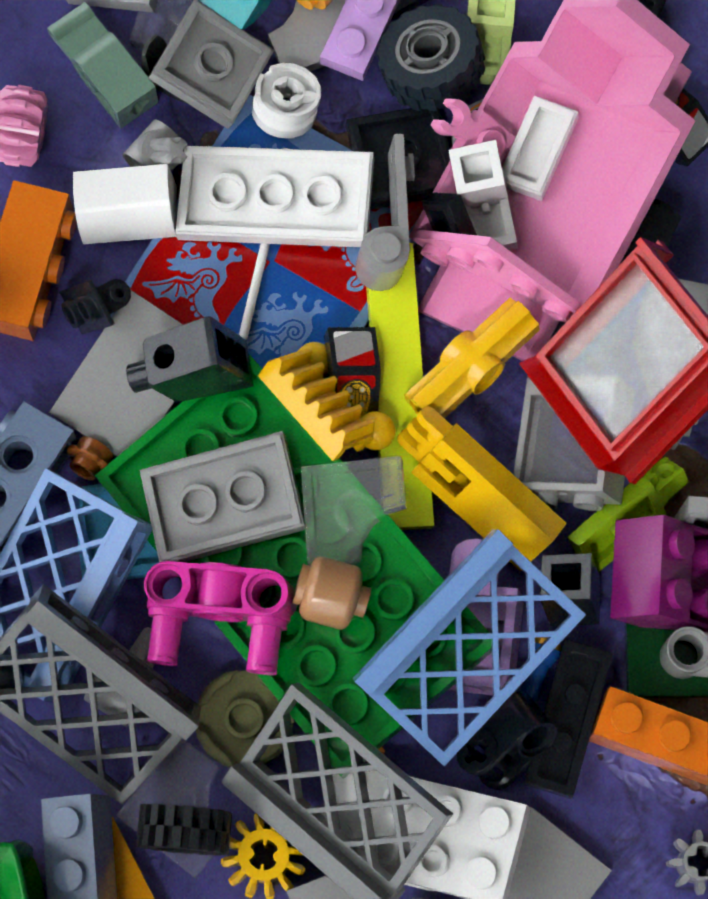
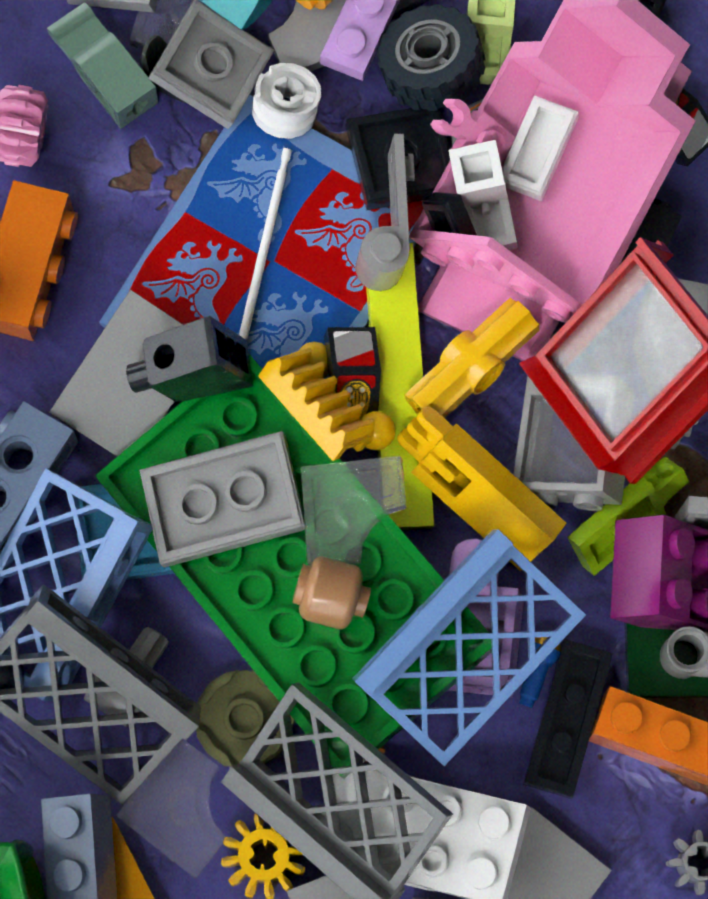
black hinge [59,279,131,334] -> none
dark orange plate [67,436,114,480] -> none
white brick [73,164,177,244] -> none
light grey axle [122,119,188,171] -> none
black tyre [136,803,232,856] -> none
dark pink piece [144,561,297,675] -> none
white tile [175,146,374,247] -> none
black piece [457,691,557,790] -> none
black brick [540,553,601,626] -> none

